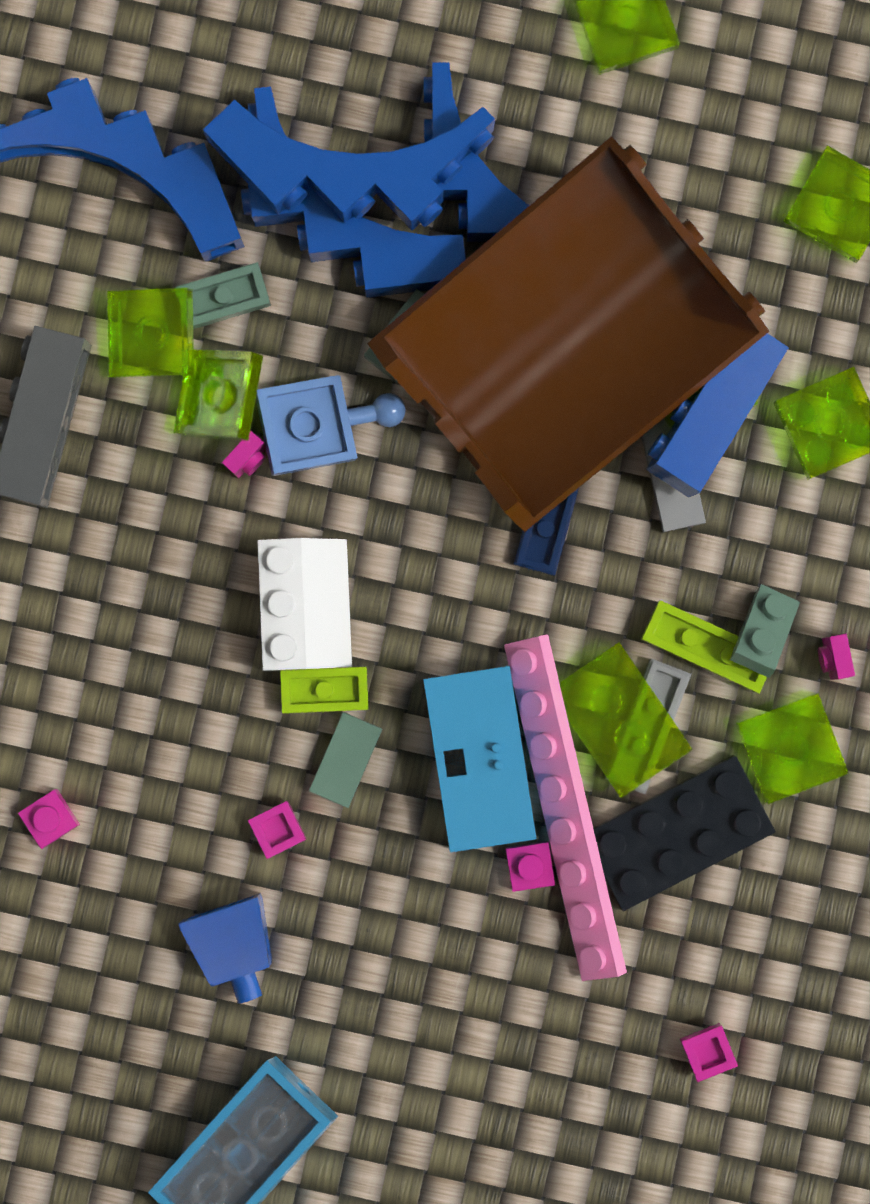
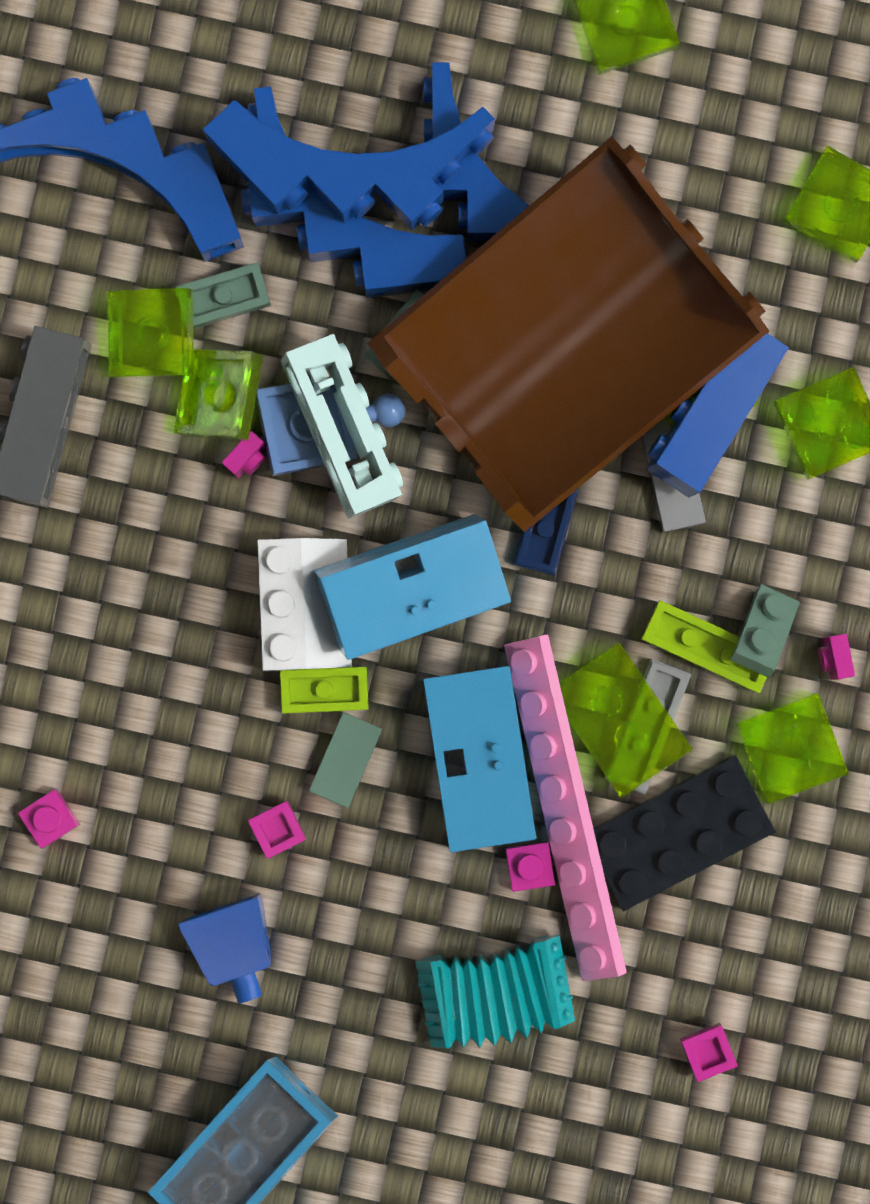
none -> light aqua brick [281,334,403,519]
none -> dark azure brick [313,514,511,660]
none -> teal piece [415,935,575,1049]

